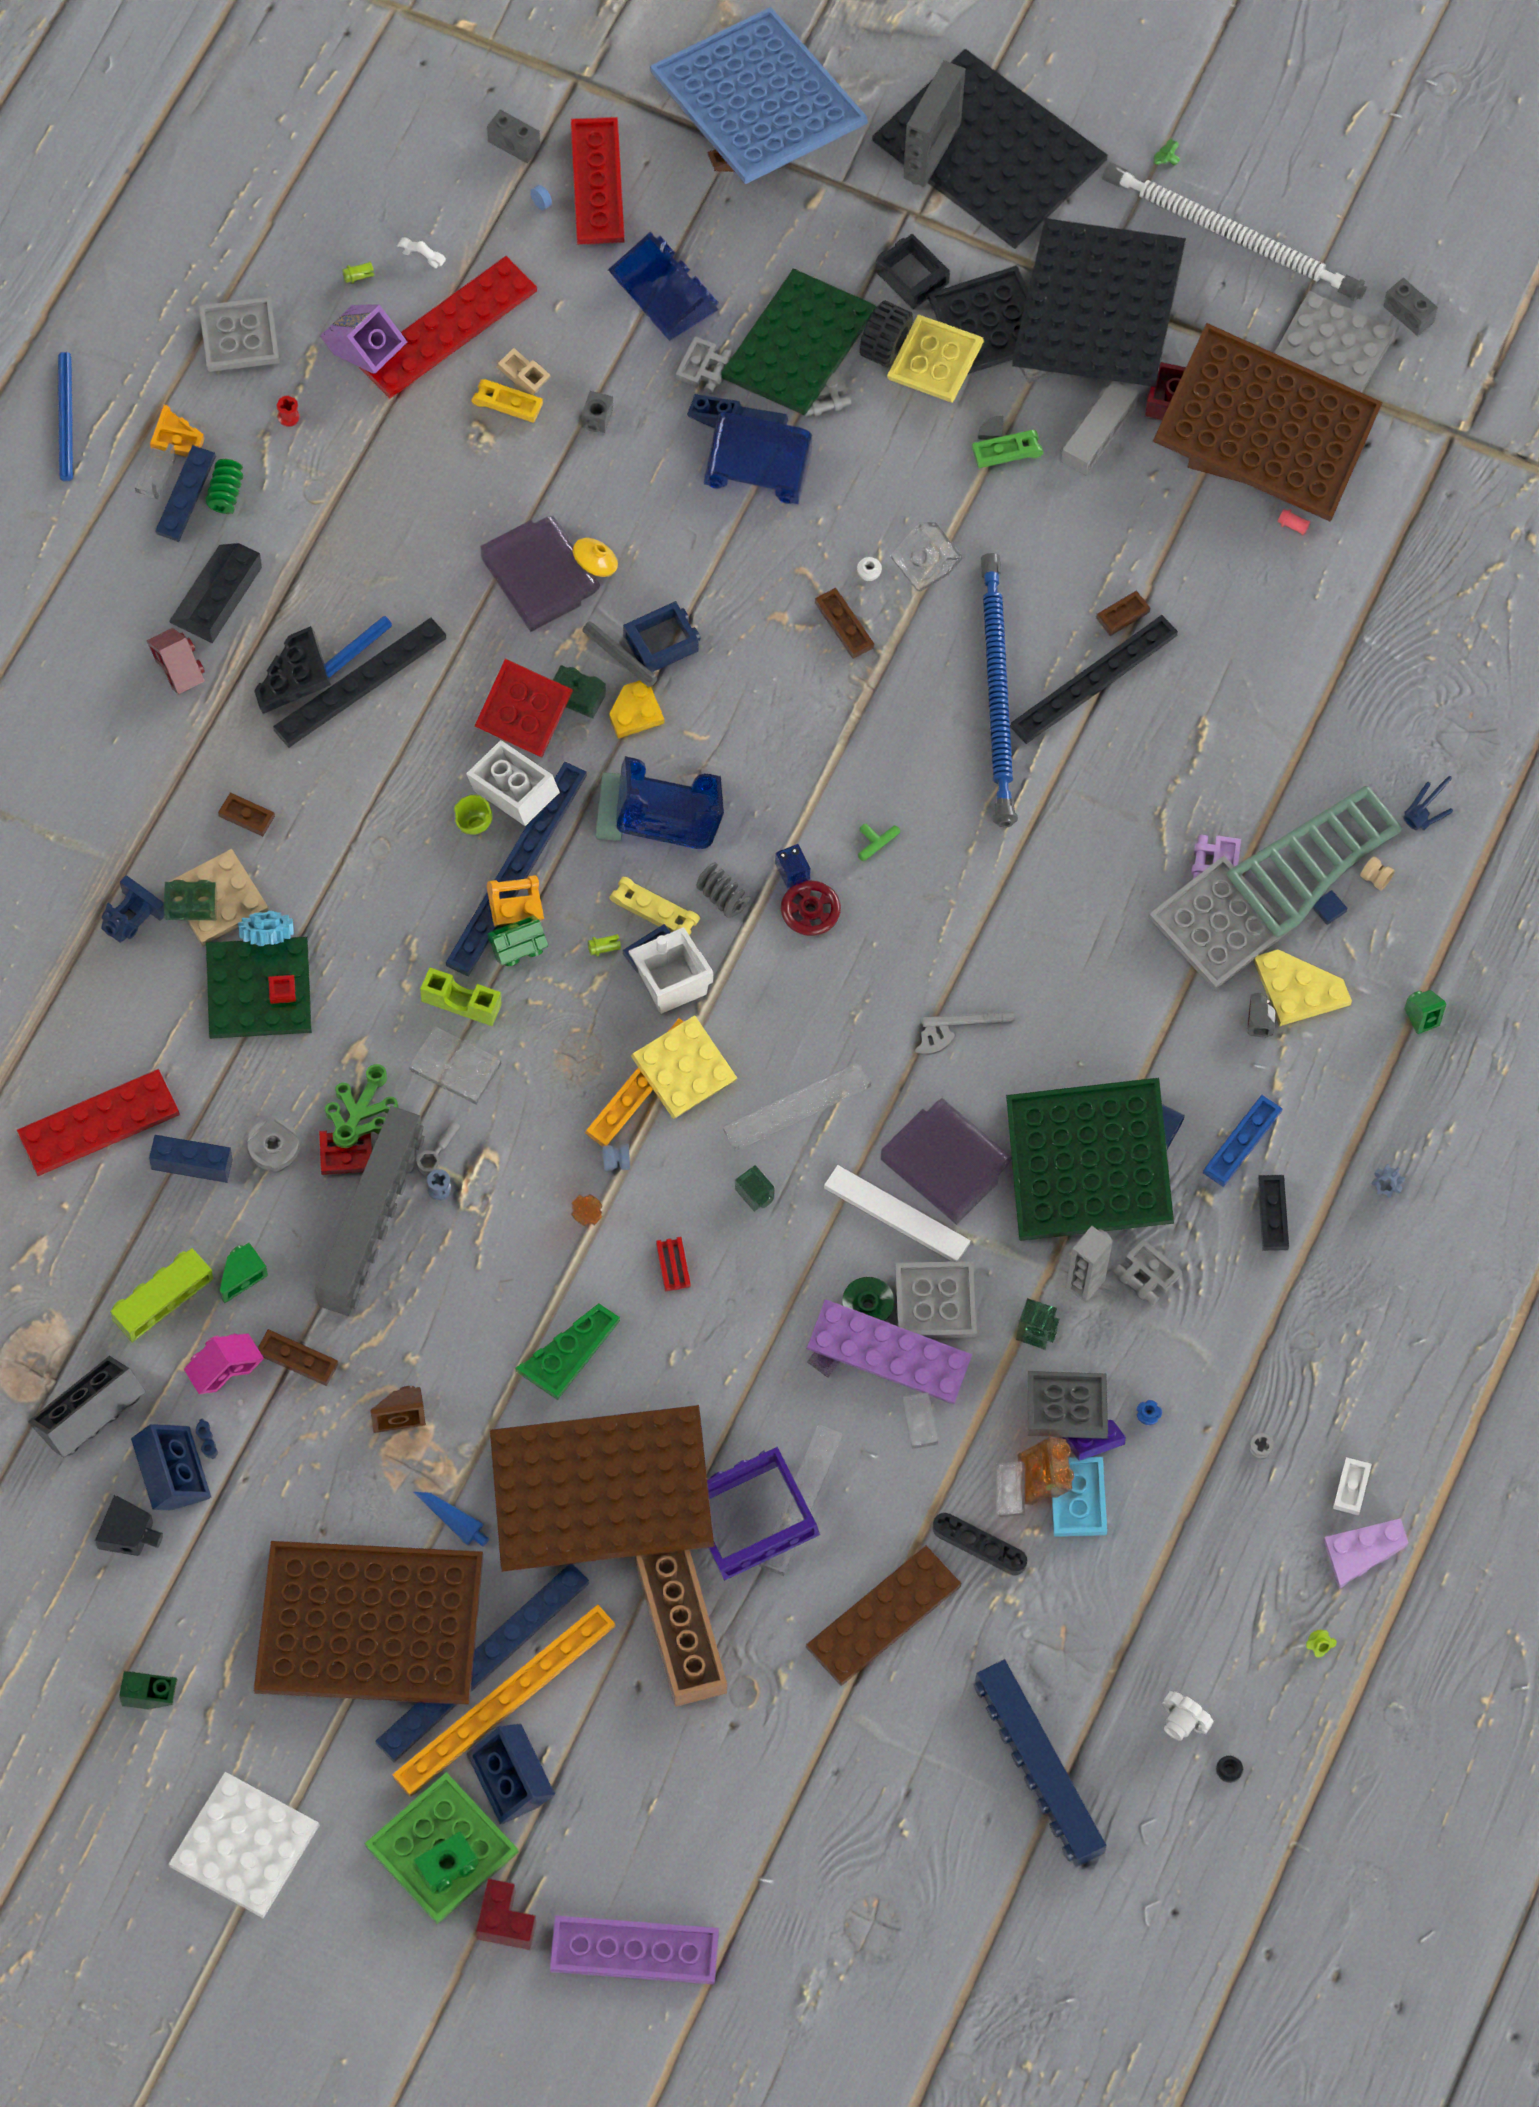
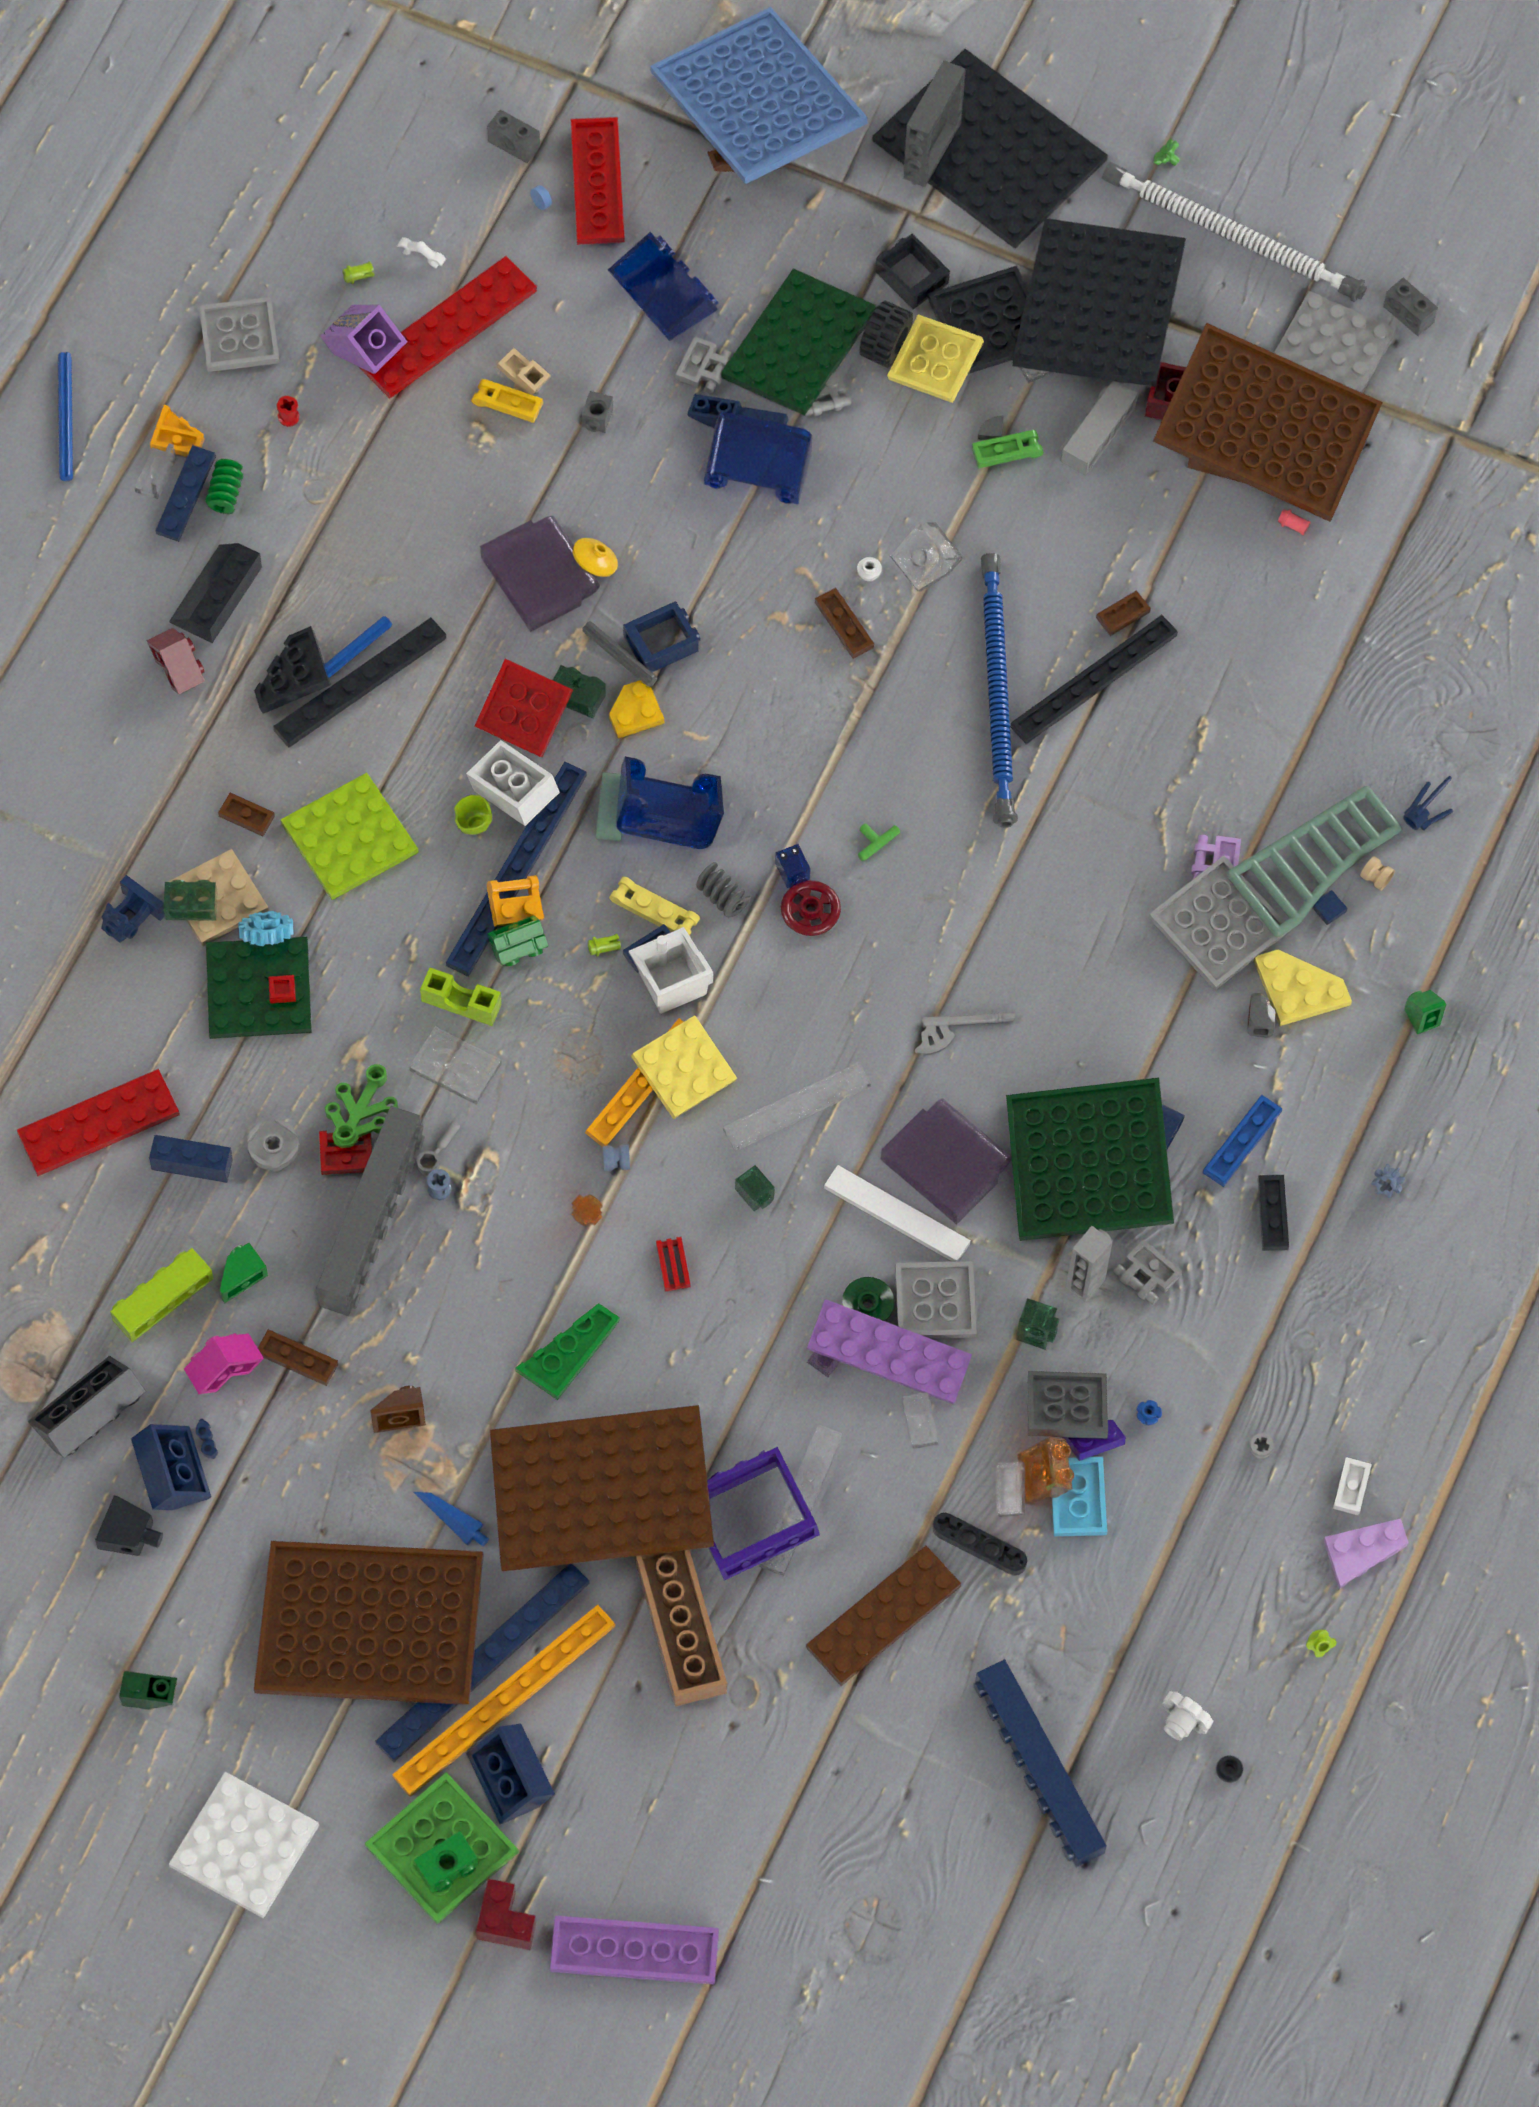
none -> lime plate [280,772,419,900]

